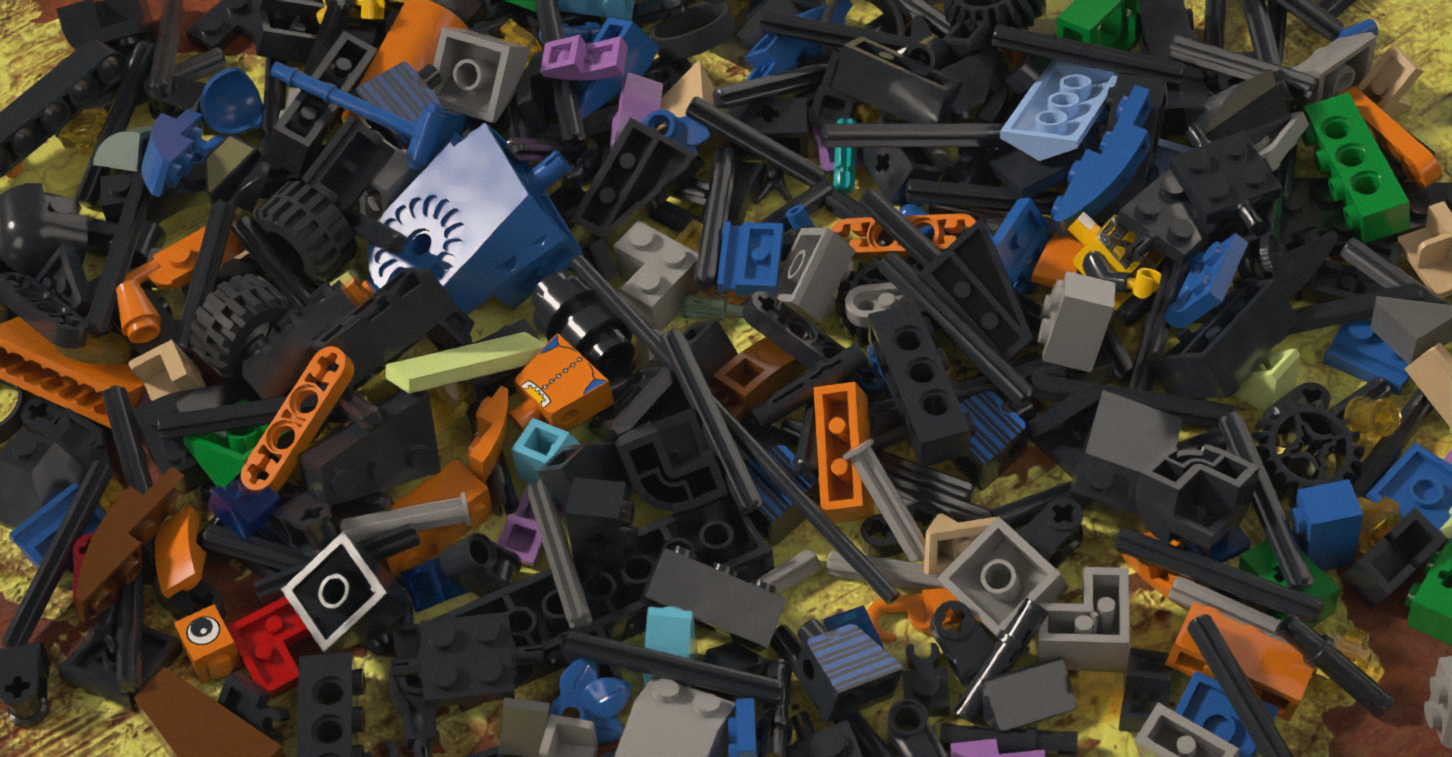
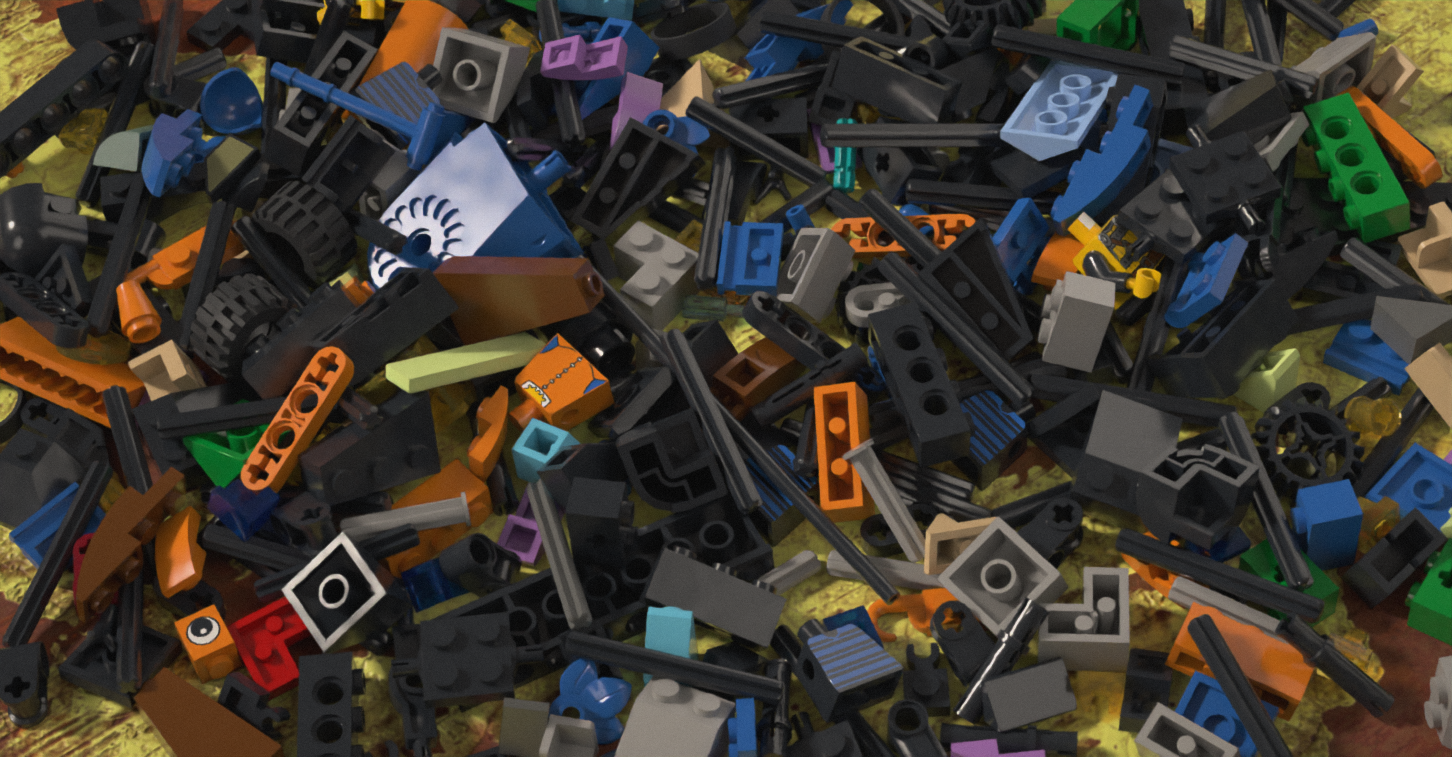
none -> reddish brown slope [433,256,605,346]

